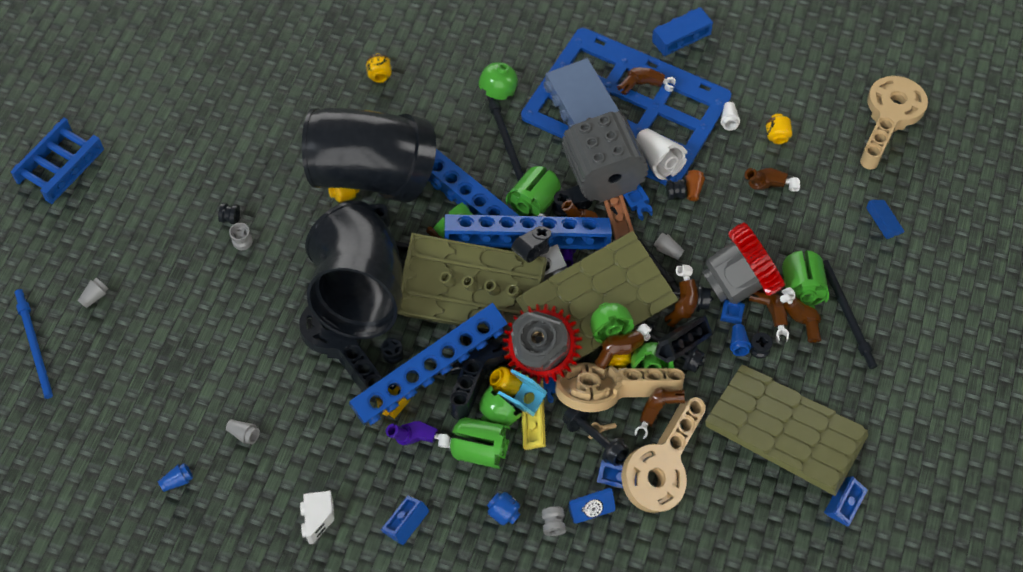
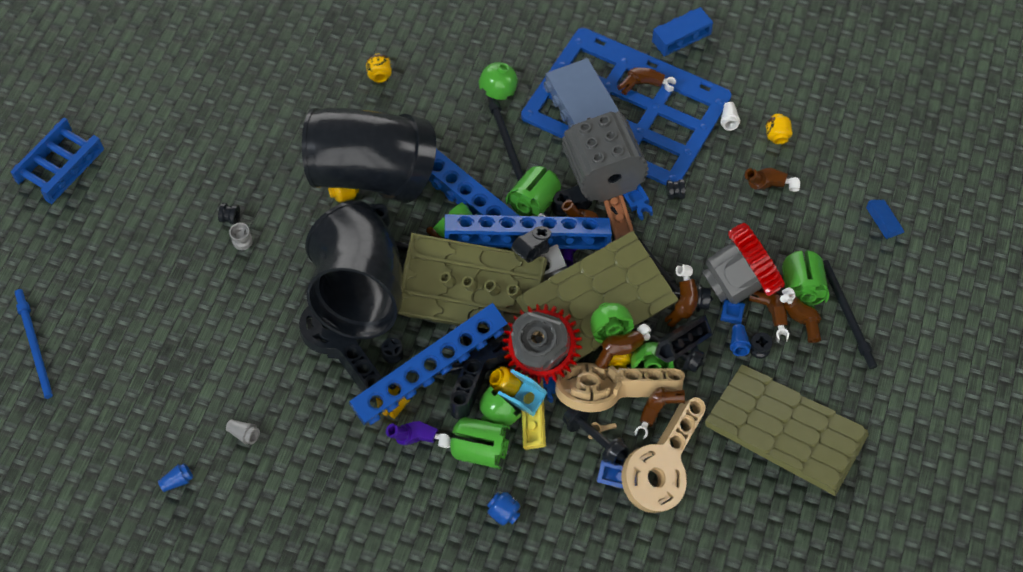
light grey cone [77,278,109,308] -> none
white slope [300,491,334,544] -> none
blue slope [381,496,429,545] -> none
light grey wheel [542,507,566,536] -> none
blue slope [569,488,615,524] -> none
white cone [636,129,687,180] -> none
light grey cone [653,232,685,260] -> none
dark orange cone [685,170,705,201] -> none
blue slope [824,476,868,526] -> none
tan beam [860,76,928,169] -> none

